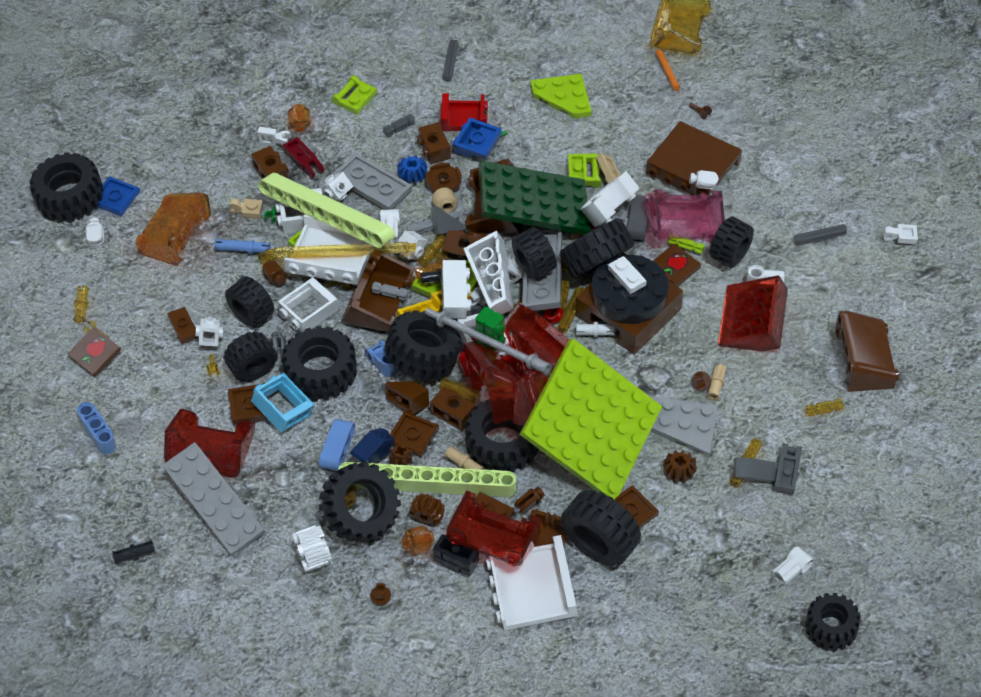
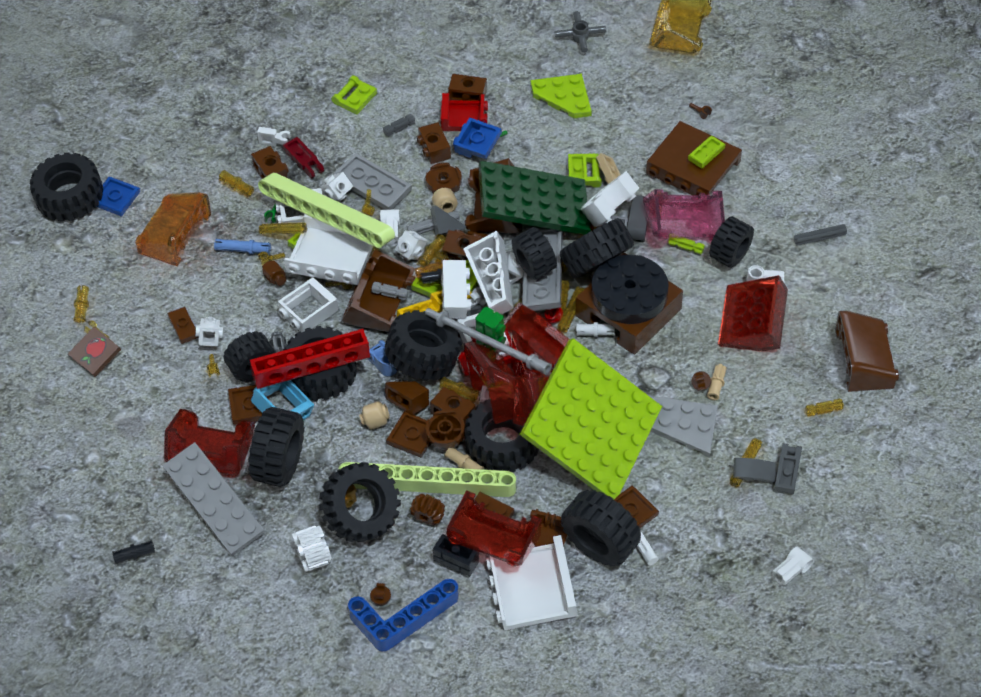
medium blue beam [77,402,116,454] -> none
white arm [85,218,104,247] -> none
black tyre [225,276,275,327] -> none
tan plate [229,198,263,219] -> none
clear yellow piece [266,242,416,258] -> none
clear orange head [287,104,311,132] -> none
medium blue beam [319,419,355,471] -> none
dark blue slope [350,428,395,463] -> none
reddish brown gear [389,444,413,465] -> none
blue gear [397,155,427,184] -> none
clear orange head [402,526,434,554] -> none
dark grey axle [443,39,458,81] -> none
reddish brown arm [514,487,545,515] -> none
white plate [608,256,646,294] -> none
reddish brown tile [653,244,701,287] -> none
orange bar [656,50,680,91] -> none
reddish brown gear [663,450,697,484] -> none
white arm [689,170,718,190] -> none
black tyre [805,593,861,651] -> none
white plate [883,224,918,244] -> none
none -> clear yellow pin [219,170,254,197]
none -> black tyre [248,407,304,487]
none -> red brick [250,329,370,389]
none -> clear yellow axle [259,223,308,235]
none -> blue beam [348,579,459,652]
none -> tan head [359,401,390,429]
none -> clear yellow hand [362,189,375,216]
none -> reddish brown cylinder [425,409,465,450]
none -> reddish brown brick [448,74,487,101]
none -> dark grey bar [555,11,606,52]
none -> white piece [637,532,659,565]
none -> lime plate [688,135,725,168]

